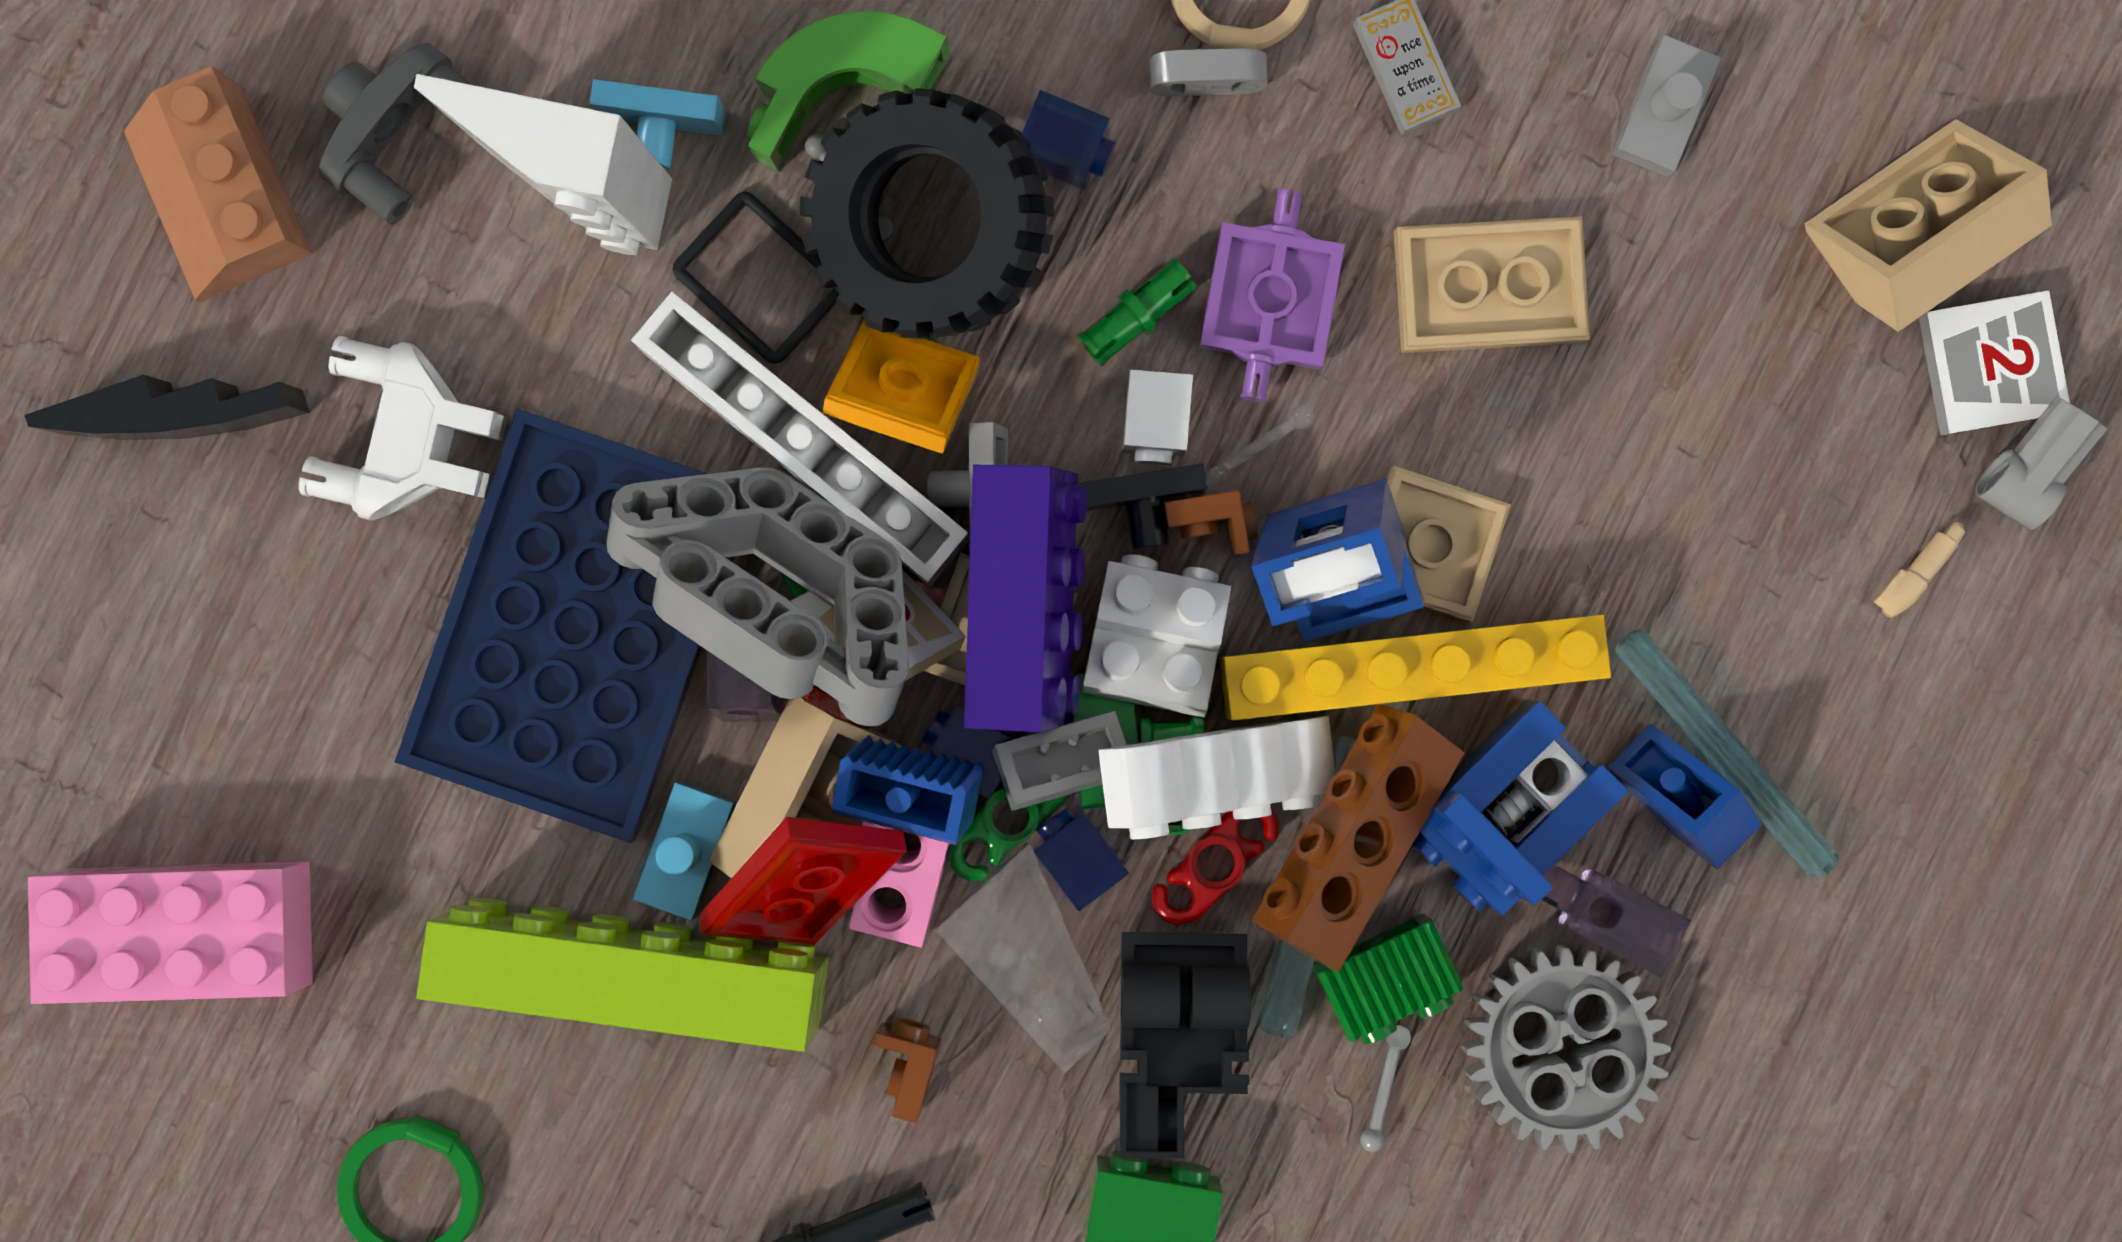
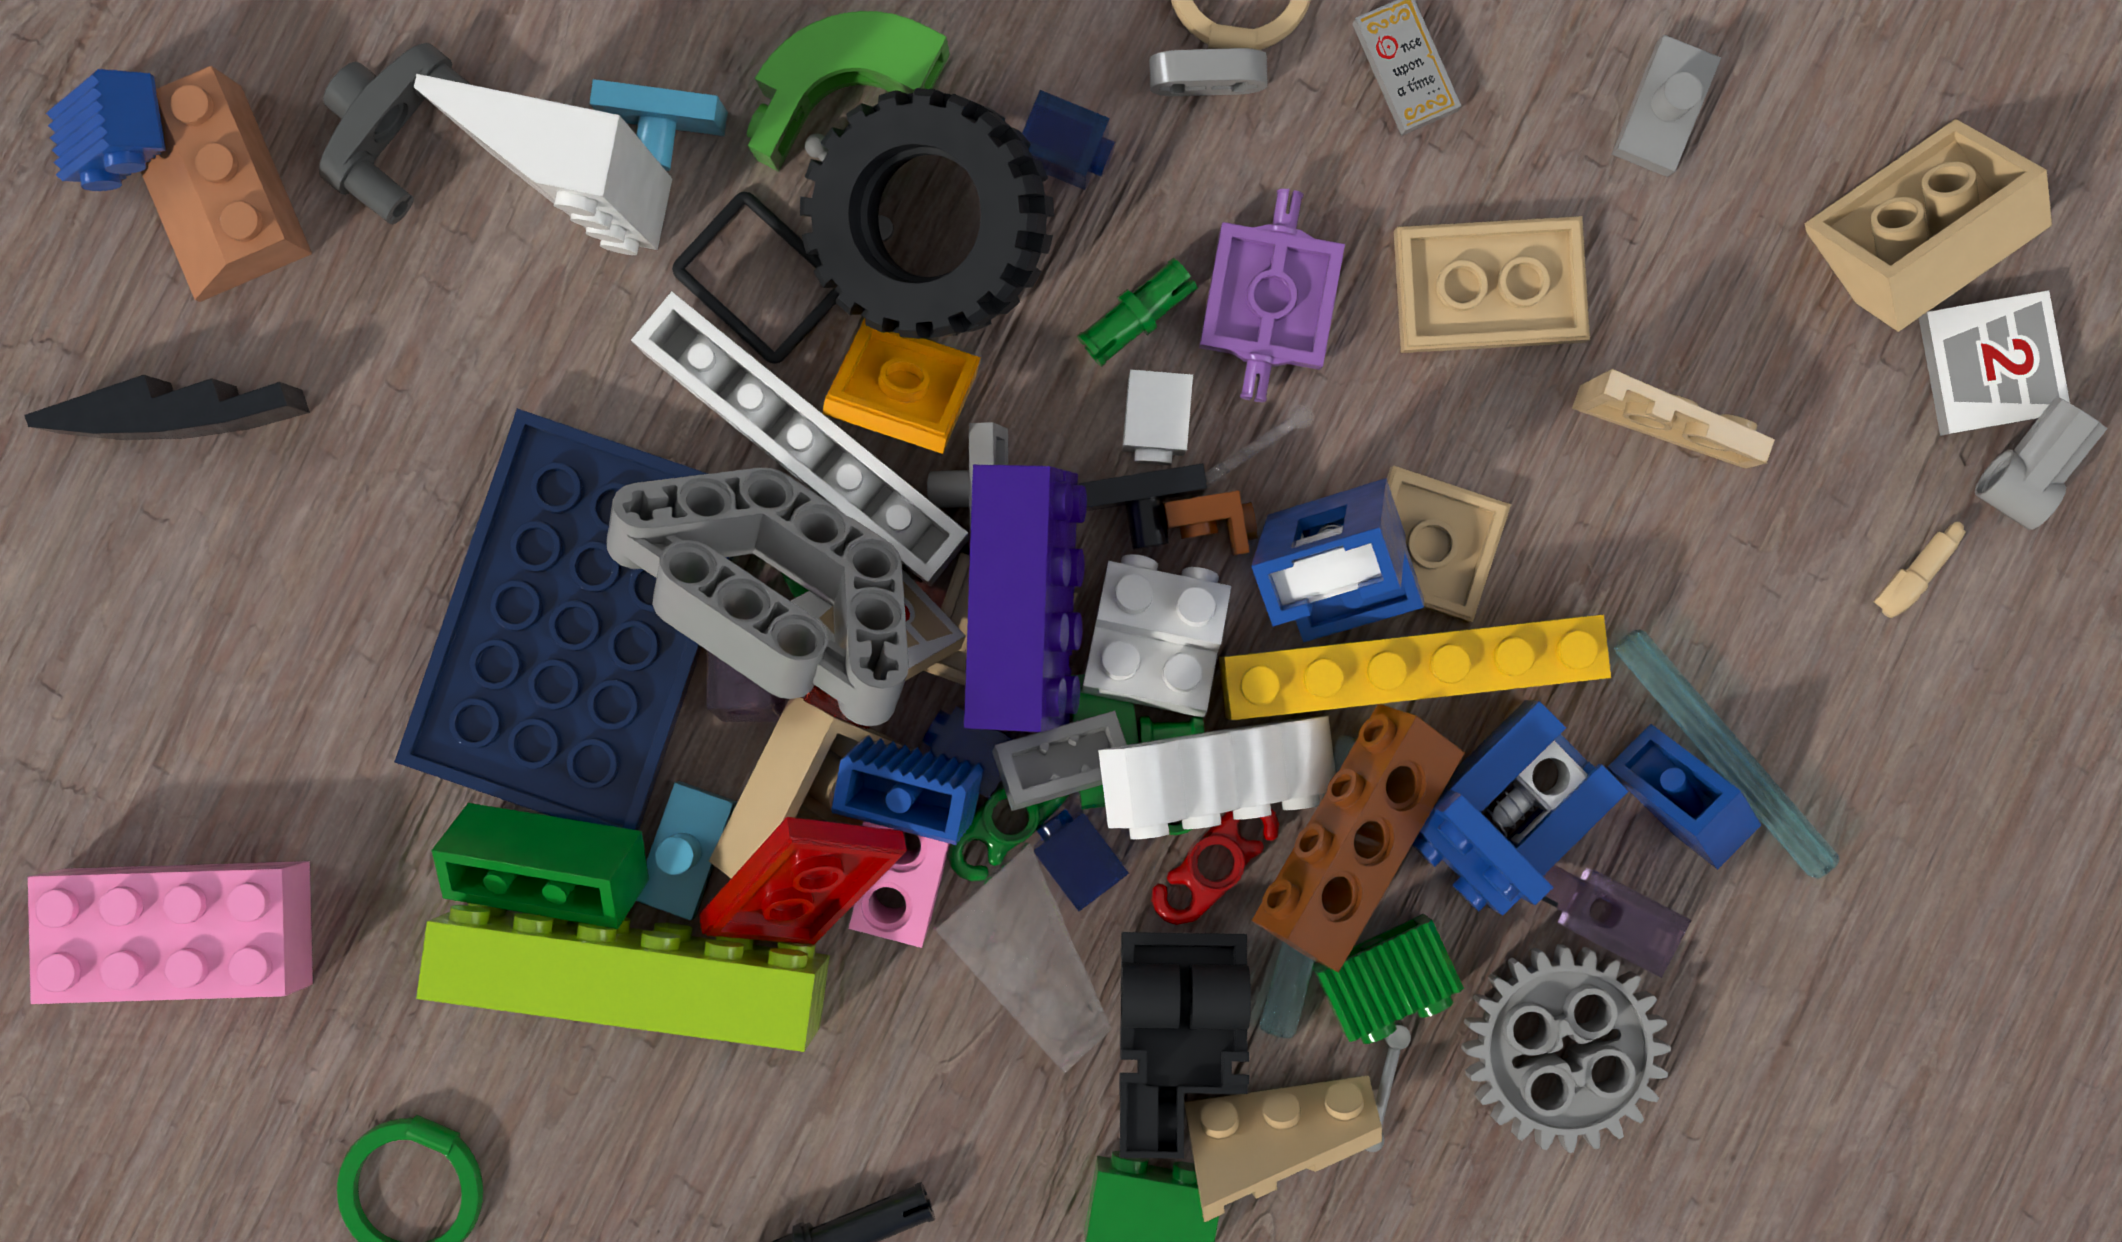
white connector [299,336,508,520] -> none
dark orange bracket [873,1018,942,1123] -> none
none -> blue brick [46,69,166,191]
none -> green brick [431,803,649,929]
none -> tan wing [1185,1076,1382,1222]
none -> tan wing [1572,369,1775,469]

